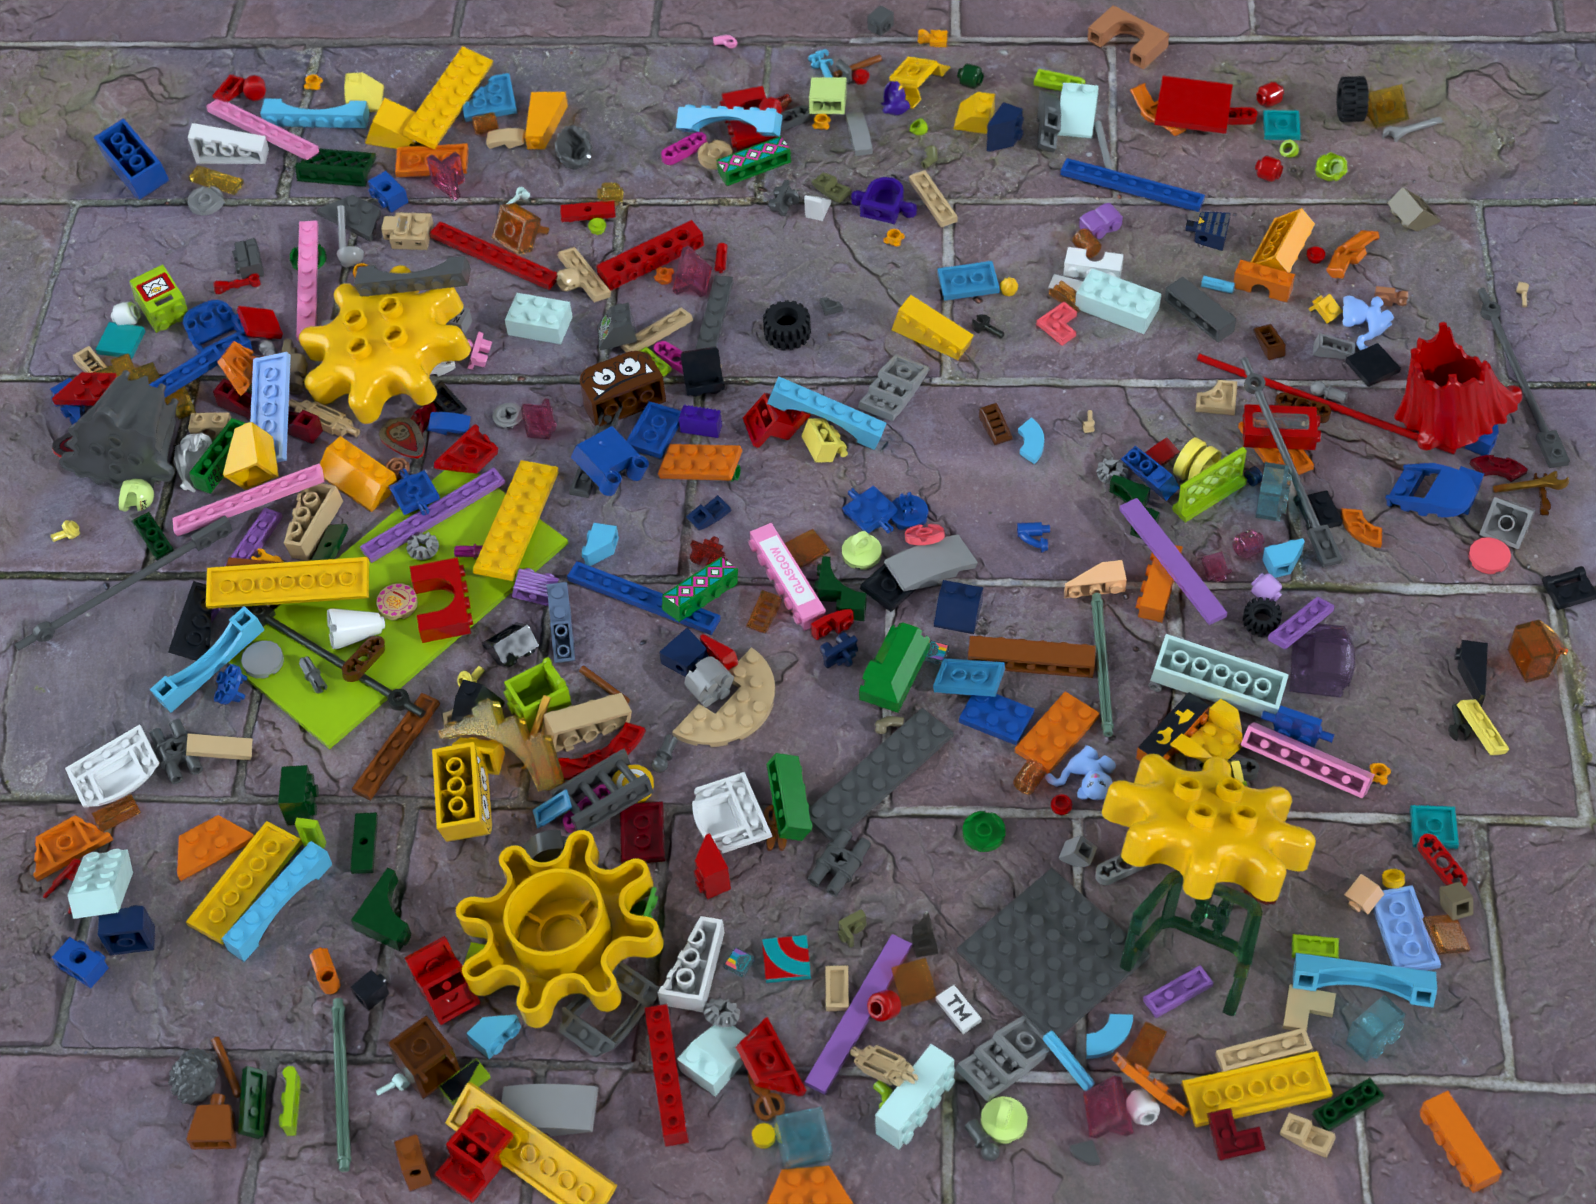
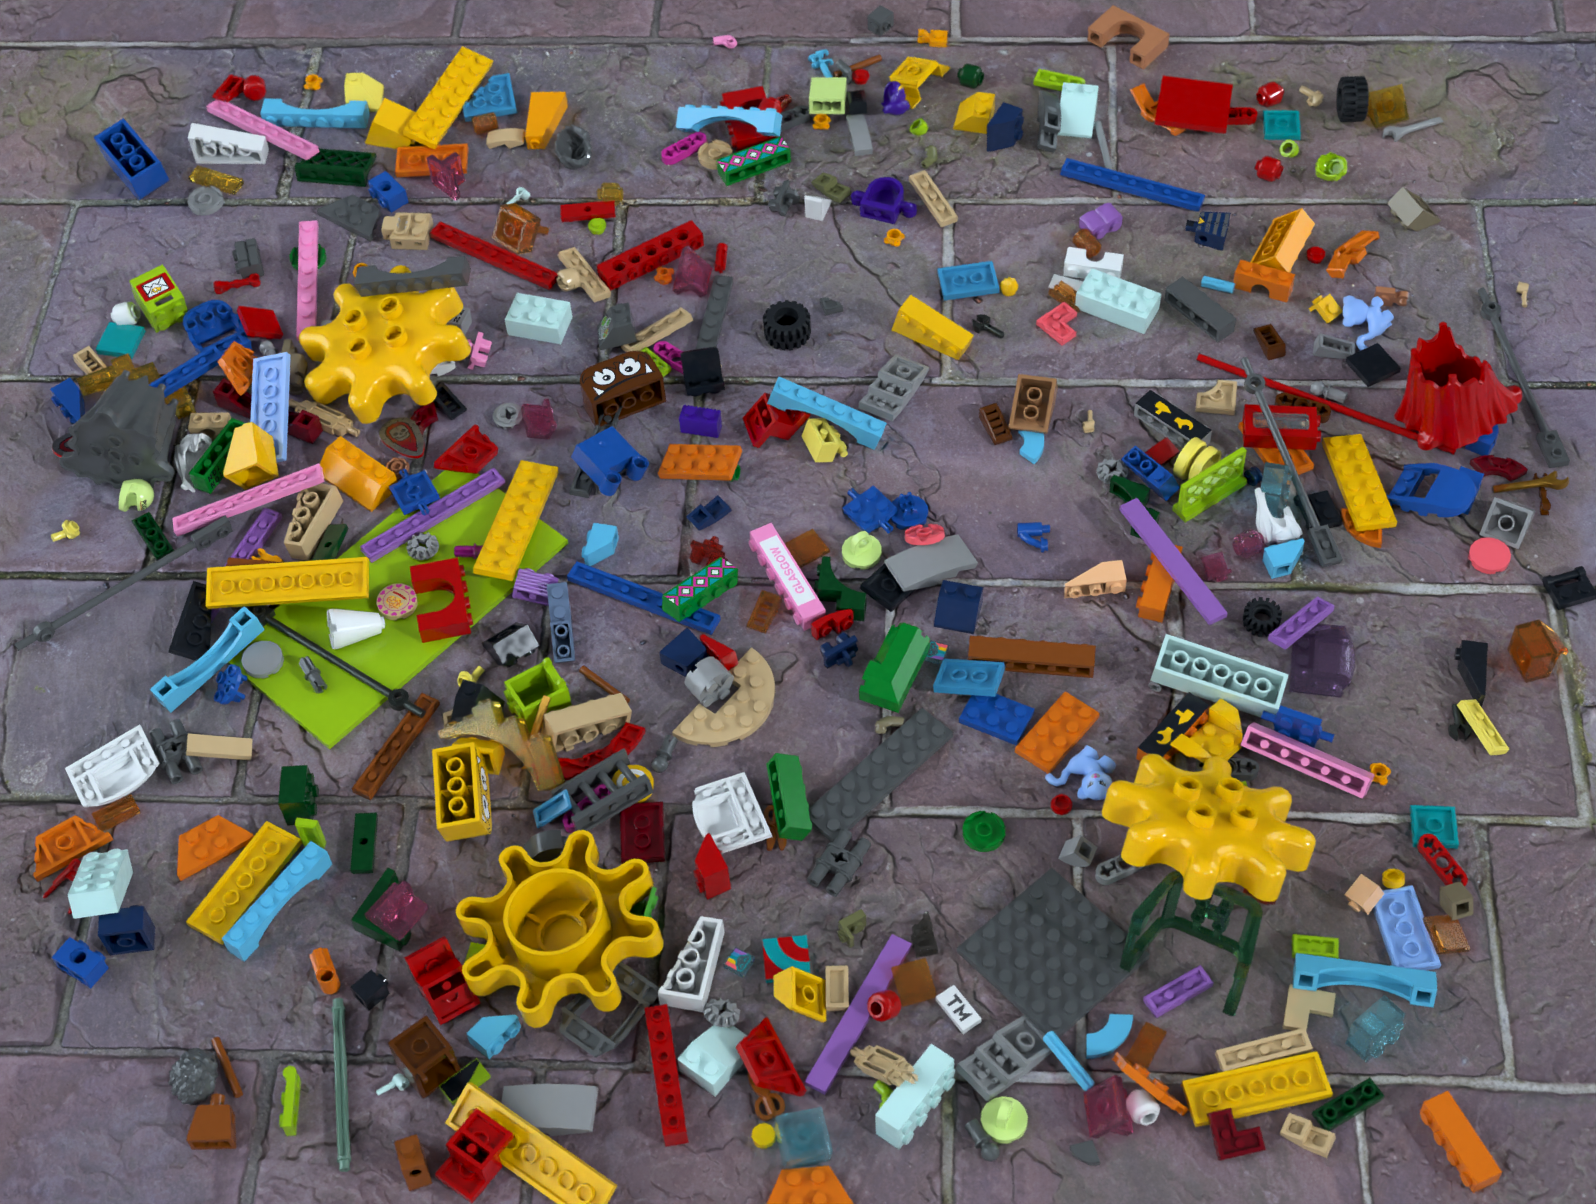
red wing [52,372,118,406] -> none
dark green plate [238,1066,267,1139] -> none
light grey piece [337,205,364,268] -> none
reddish brown beam [342,636,385,682] -> none
blue slope [427,412,471,435] -> none
blue plate [626,401,681,459] -> none
clear orange piece [1013,759,1046,795] -> none
sand green piece [1091,593,1114,737] -> none
light yellow tile [1229,760,1244,782] -> none
lavender head [1251,573,1282,602] -> none
none -> clear pink bracket [365,880,429,941]
none -> yellow slope [774,966,826,1023]
none -> black slope [847,90,867,115]
none -> medium nougat slope [1008,374,1058,434]
none -> brick [1134,390,1212,448]
none -> white hair [1255,487,1303,546]
none -> tan plate [1299,85,1324,107]
none -> yellow plate [1322,434,1397,531]

